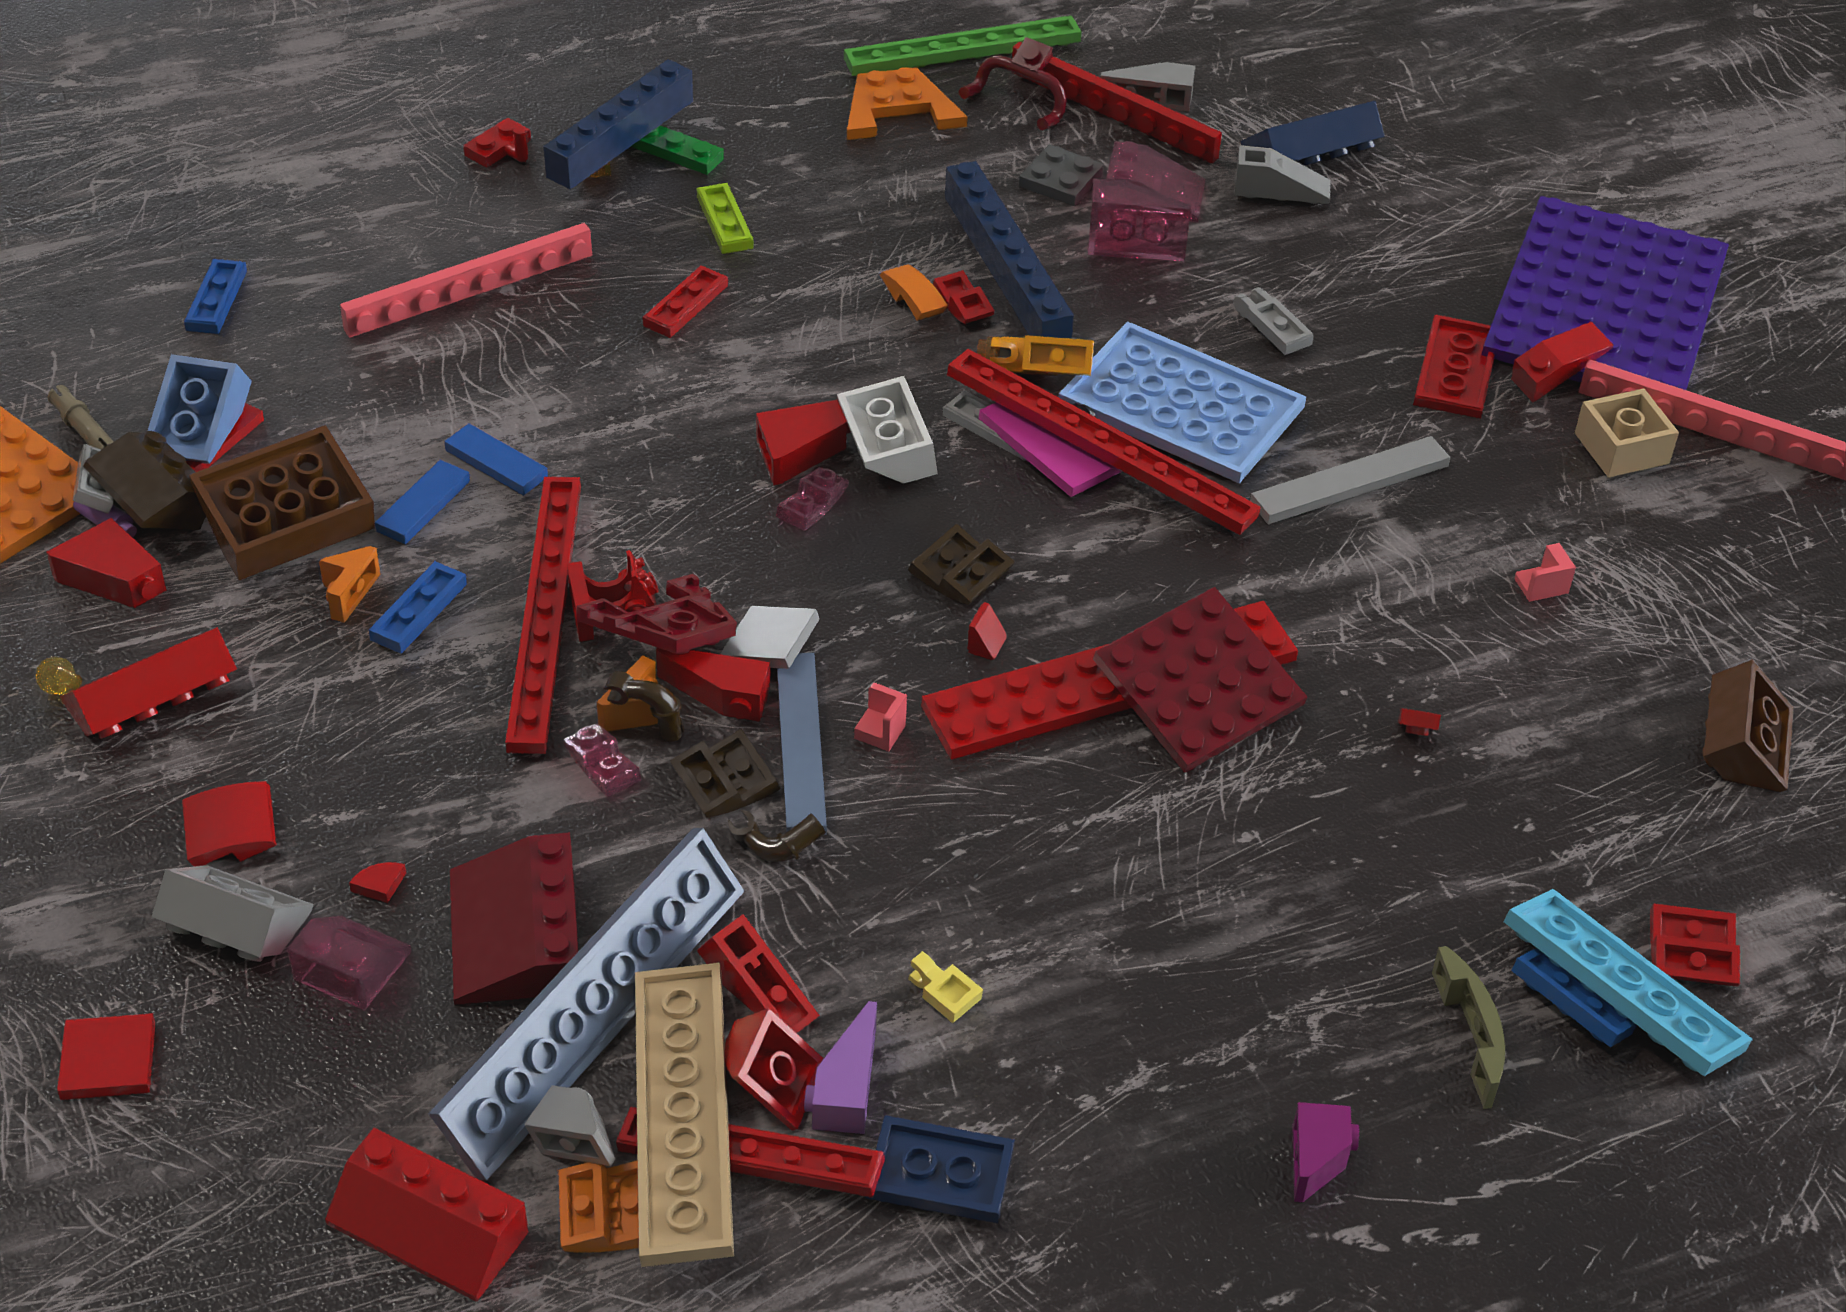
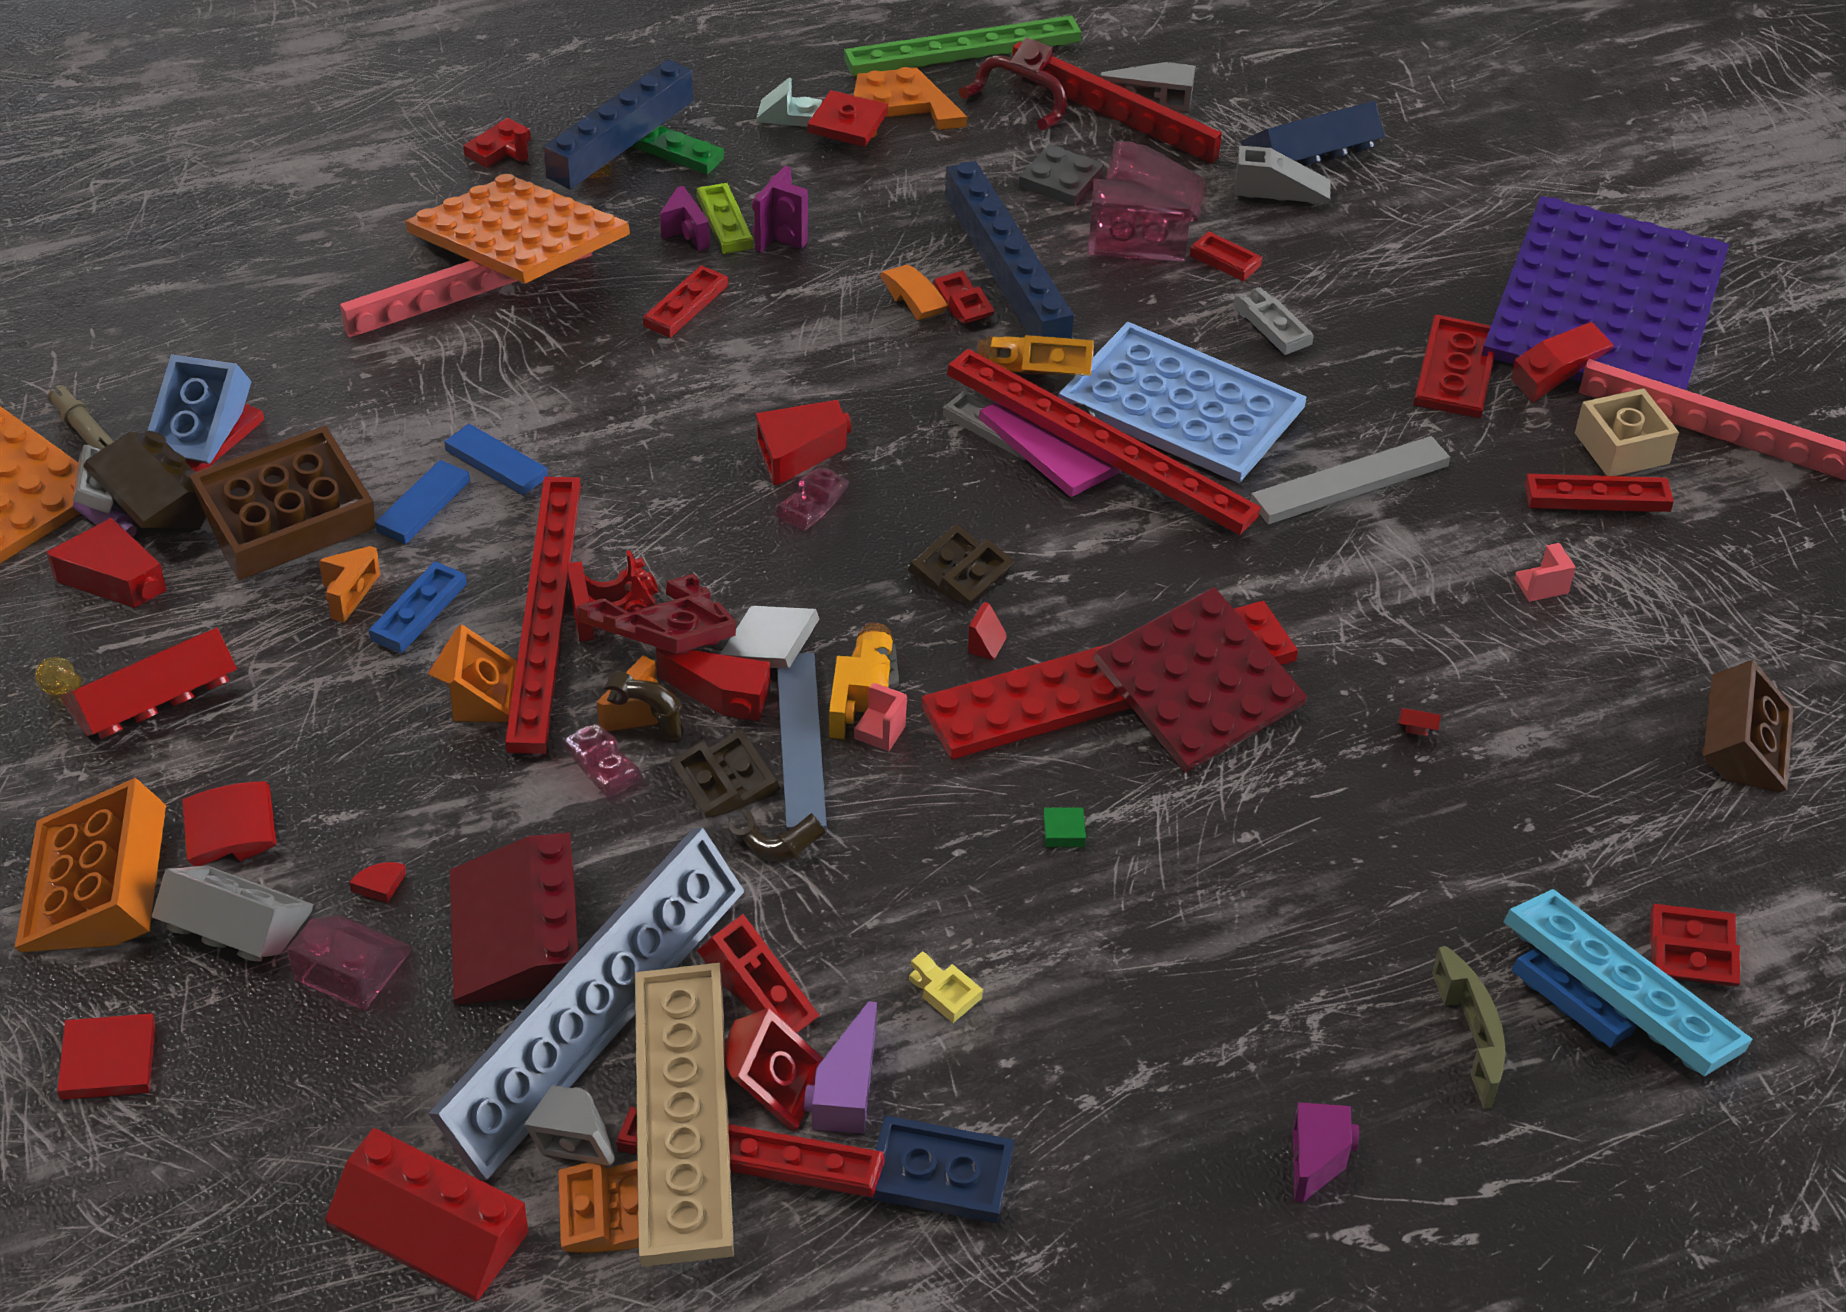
blue tile [184,259,247,334] -> none
white slope [837,376,938,483] -> none
none -> orange slope [15,778,166,952]
none -> orange plate [405,174,630,283]
none -> orange slope [428,624,517,722]
none -> magenta slope [660,186,710,251]
none -> magenta bracket [752,166,808,252]
none -> light aqua slope [757,78,822,127]
none -> red plate [807,90,888,147]
none -> light orange plate [829,623,899,739]
none -> green tile [1043,808,1086,847]
none -> red tile [1189,231,1262,281]
none -> red plate [1524,474,1674,512]

